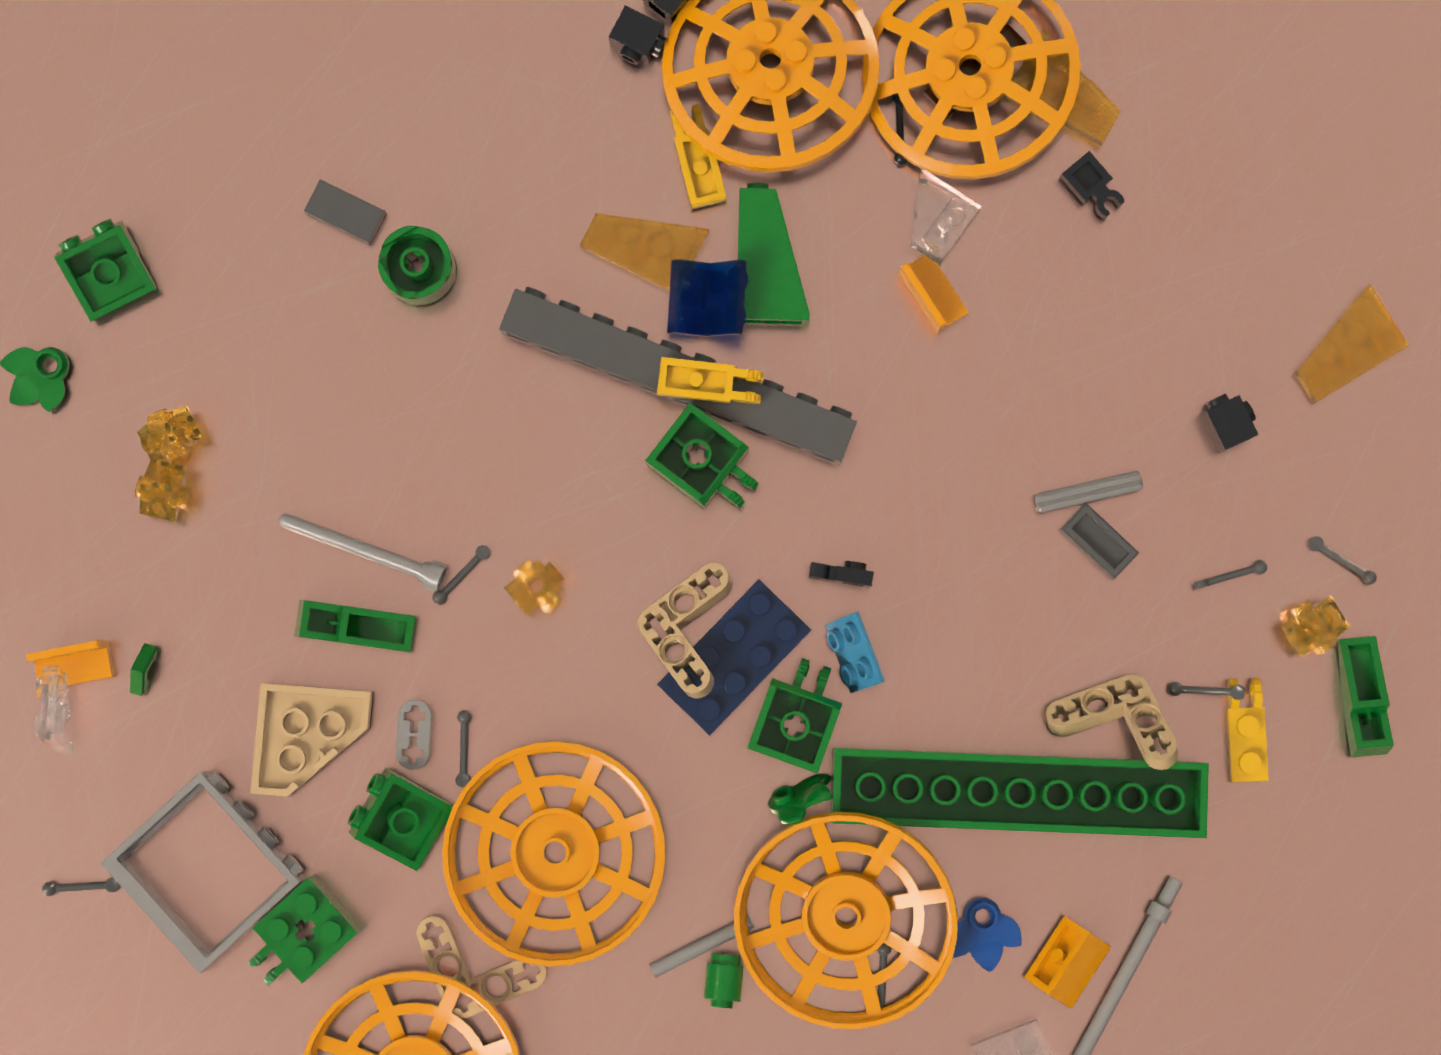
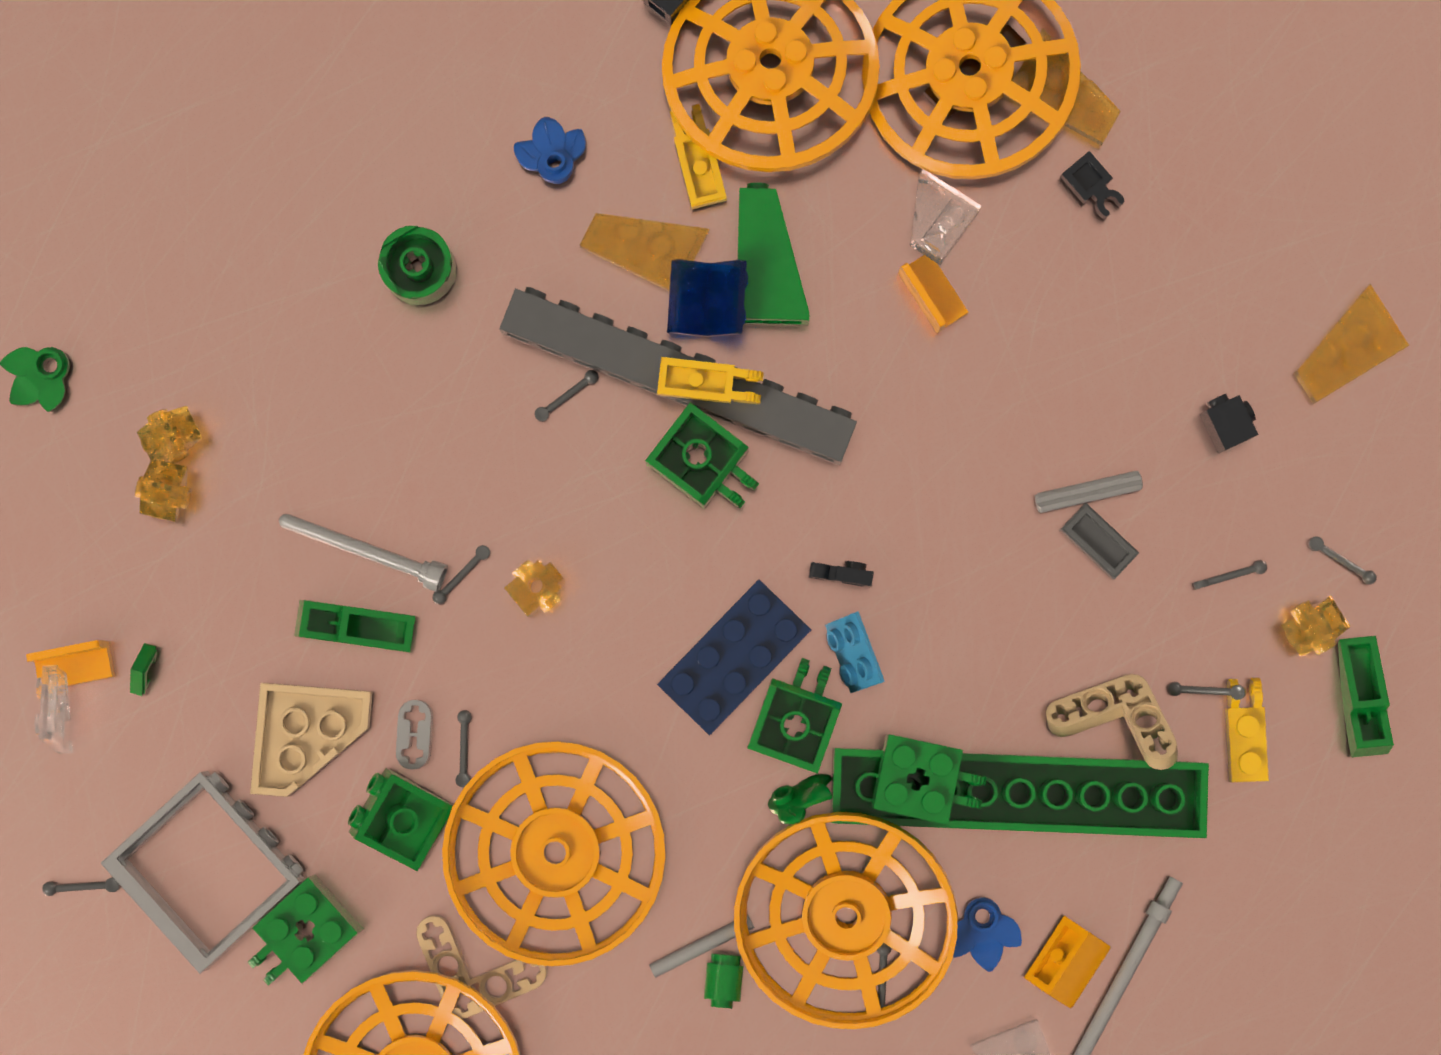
green plate [54,218,157,322] -> none
dark grey tile [304,179,386,245] -> none
black brick [609,5,667,66] -> none
tan beam [638,563,732,699] -> none
black hinge [892,93,907,166] -> none
none -> blue plate [514,117,586,184]
none -> dark grey hinge [535,370,599,422]
none -> green hinge [871,734,987,825]

